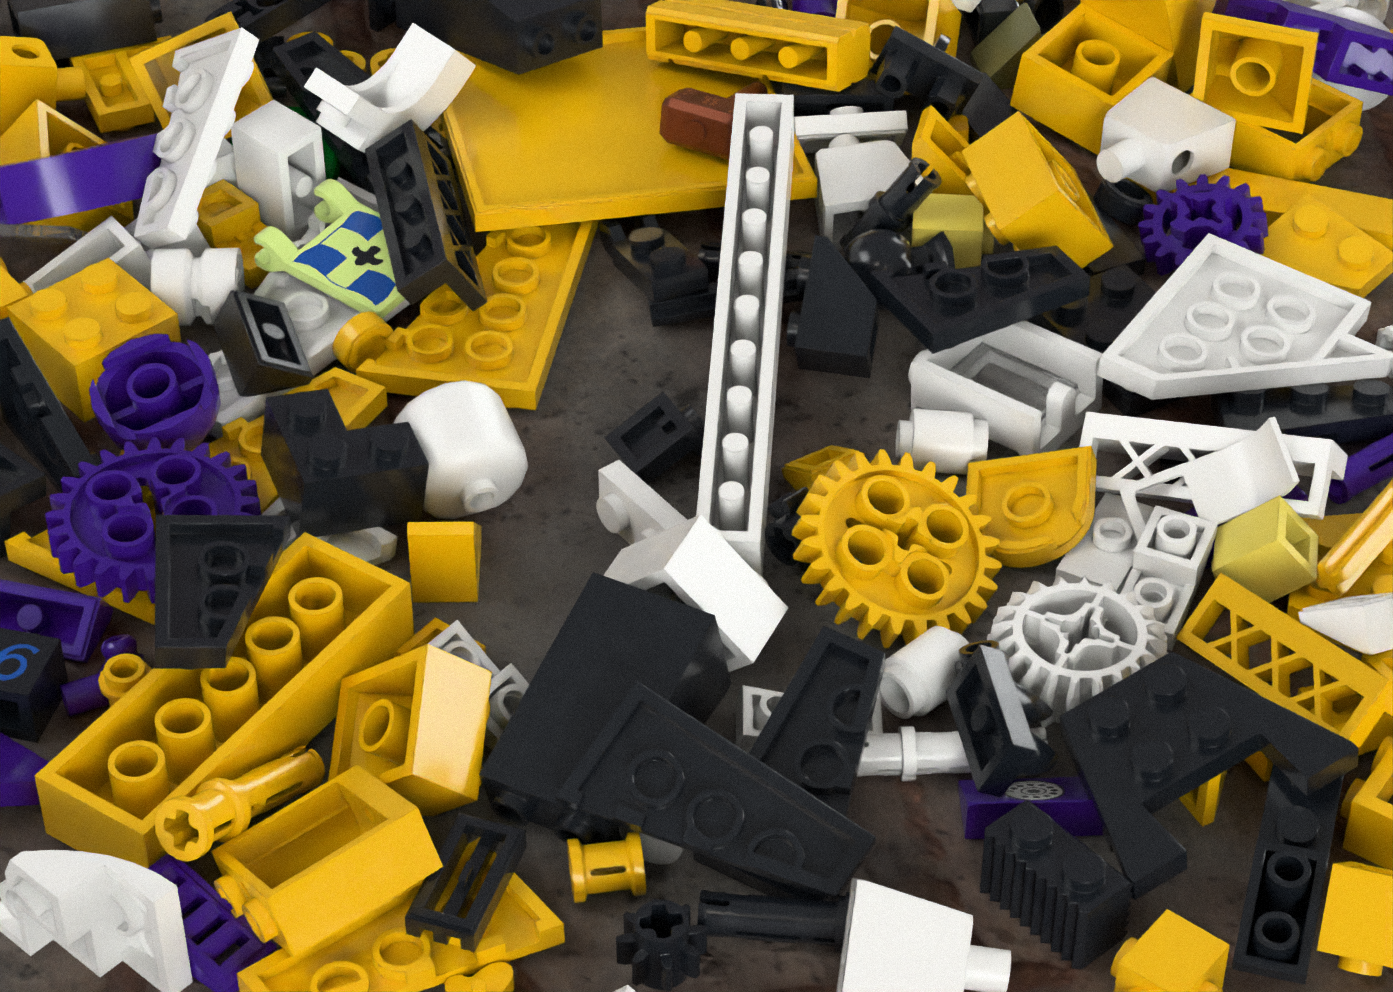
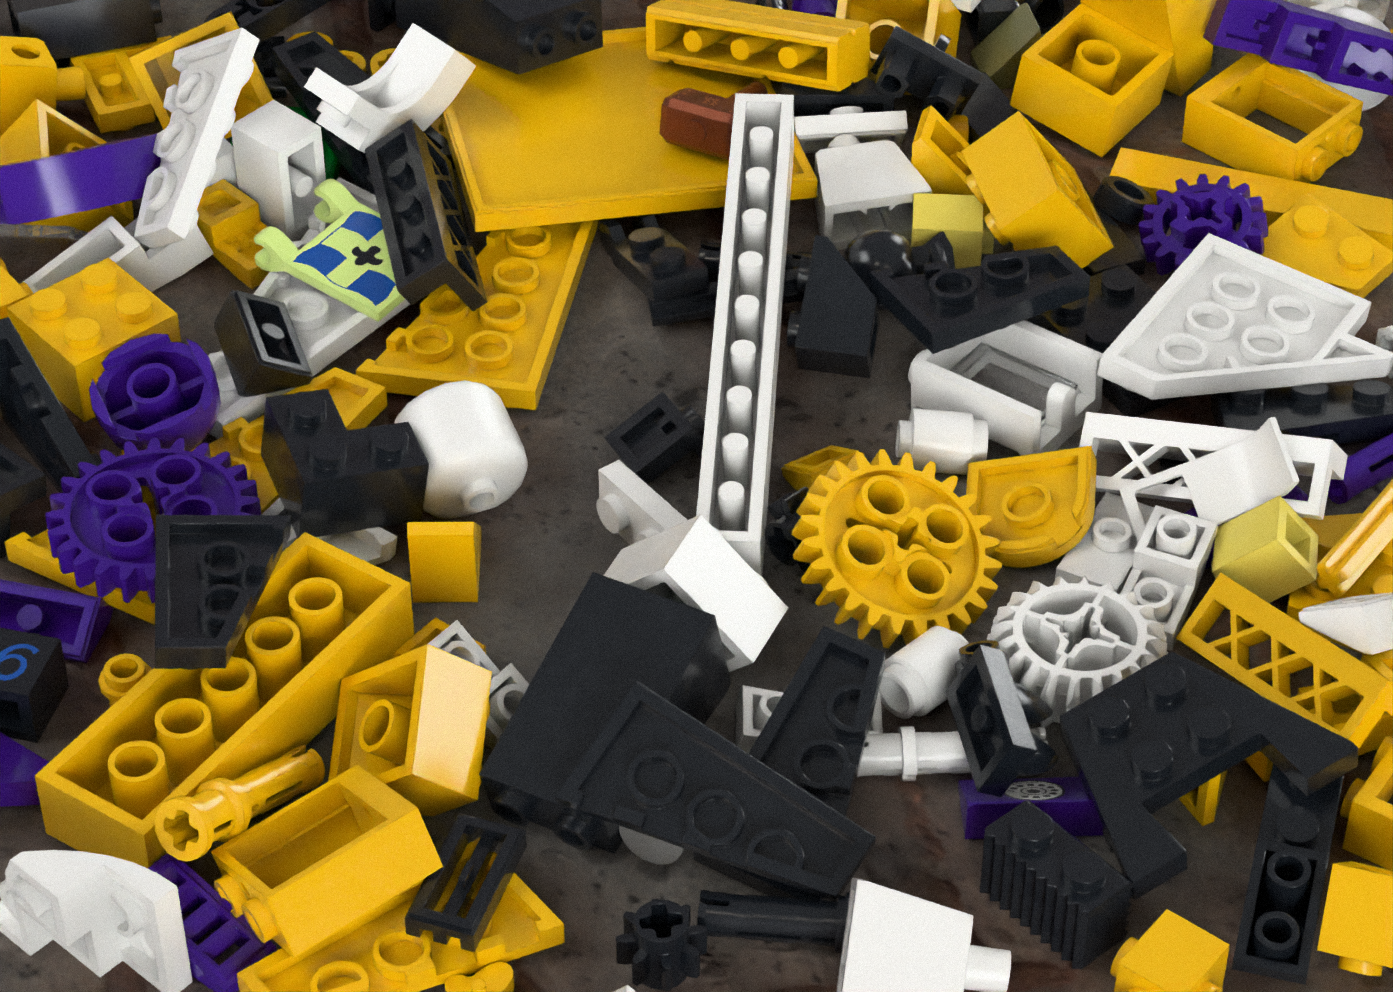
dark purple arm [59,634,144,717] -> none
white wheel [151,248,245,326] -> none
yellow tile [332,311,393,373] -> none
yellow bush [567,832,646,903] -> none
black pin [839,157,942,252] -> none
white torso [1096,77,1236,192] -> none
yellow slope [1193,12,1319,134] -> none

